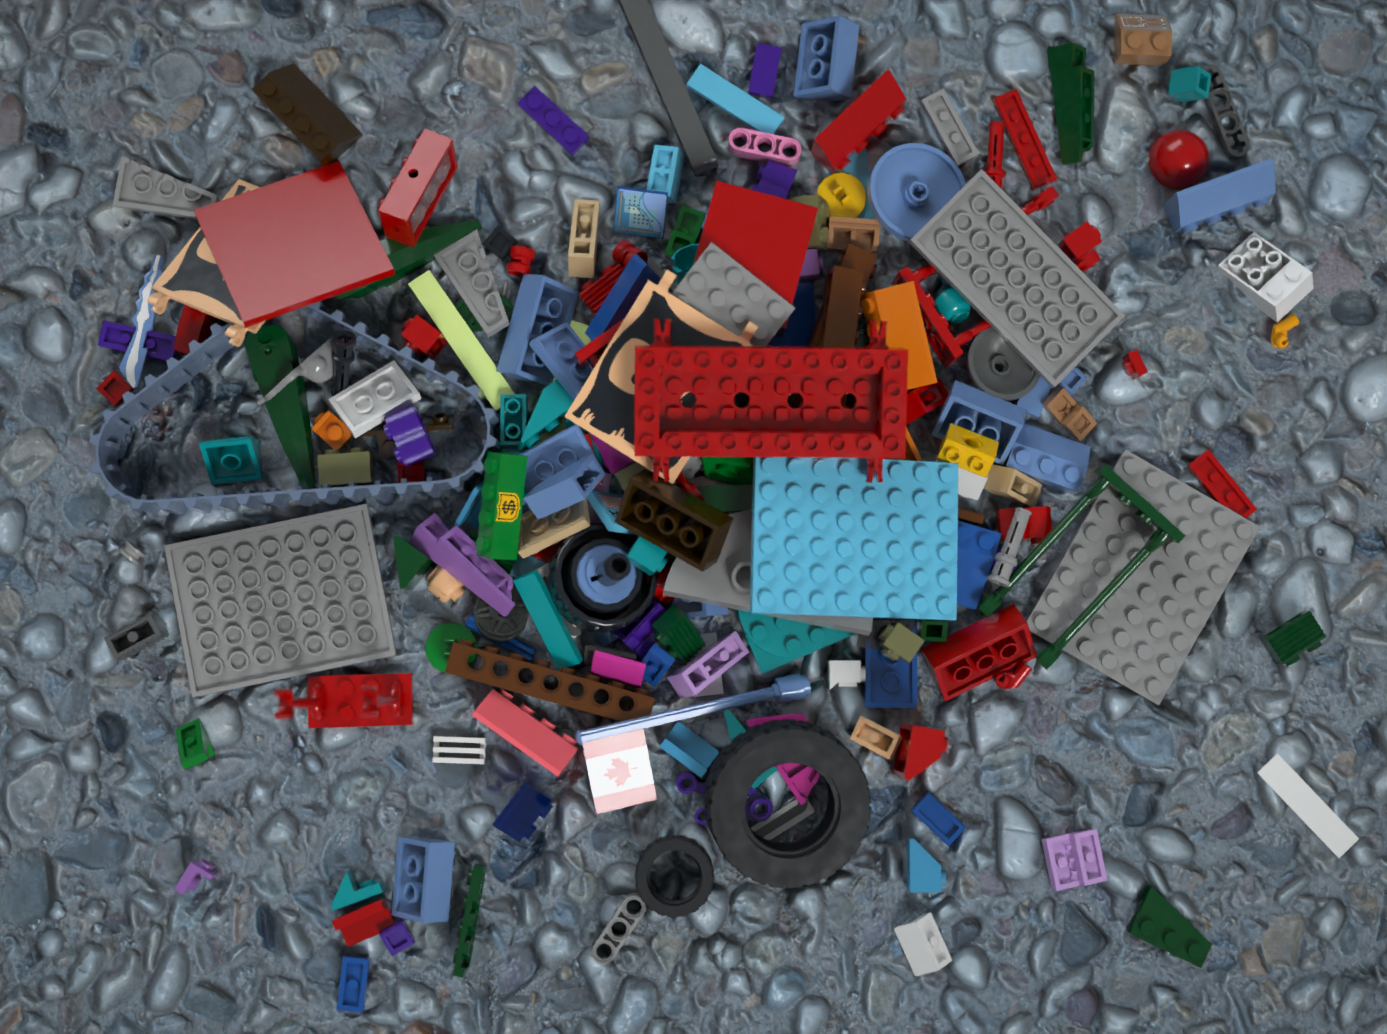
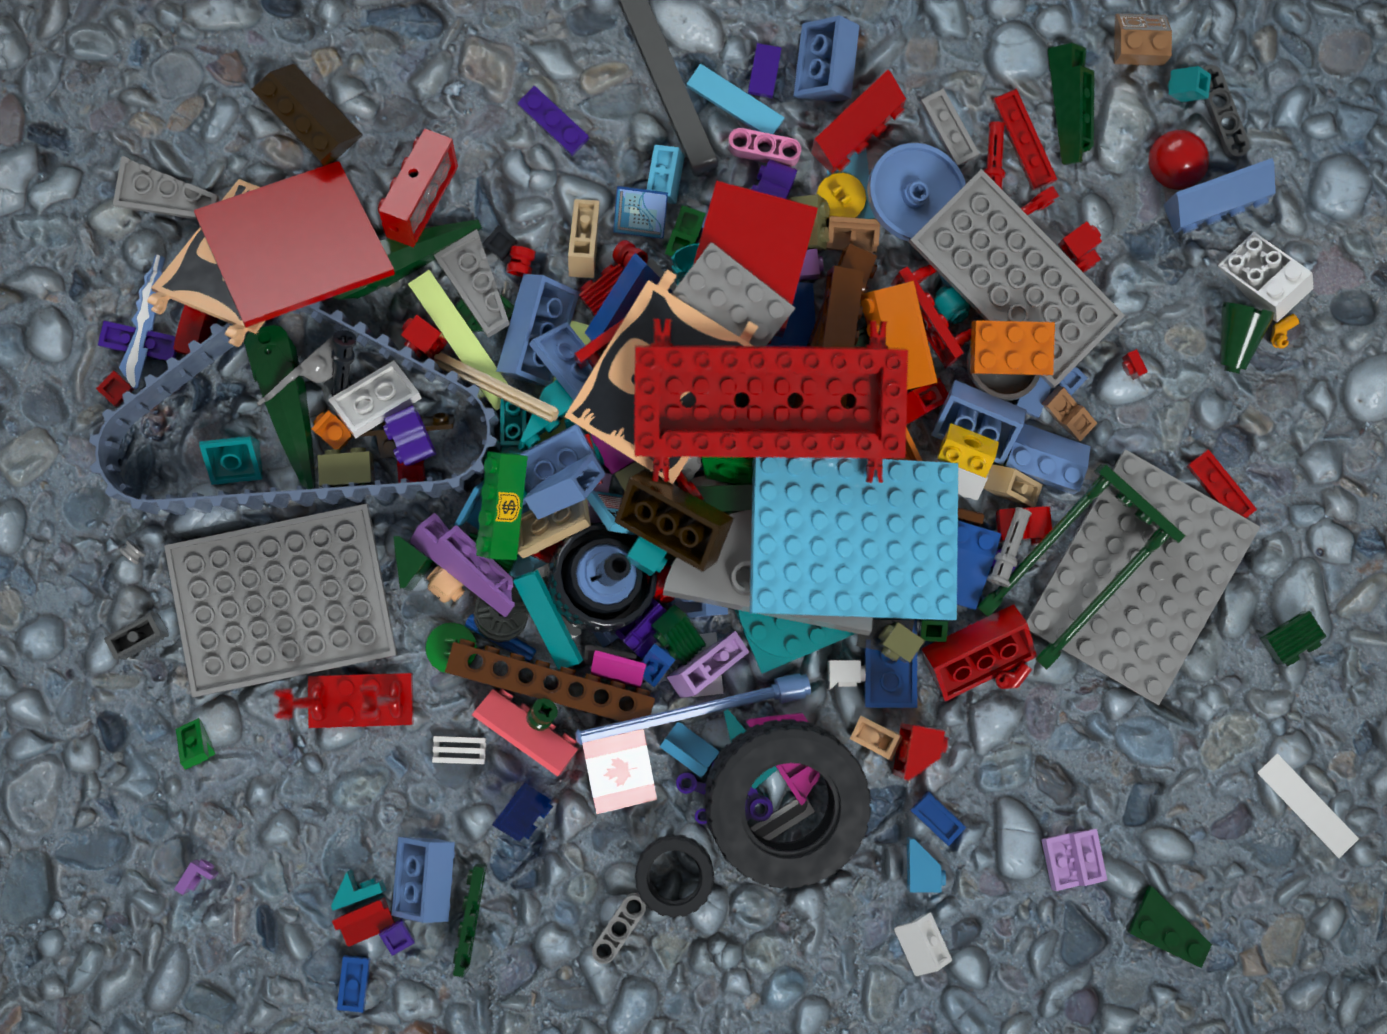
none -> tan axle [434,353,559,422]
none -> dark green wheel [526,698,558,731]
none -> orange brick [970,321,1055,375]
none -> dark green cone [1220,302,1275,374]

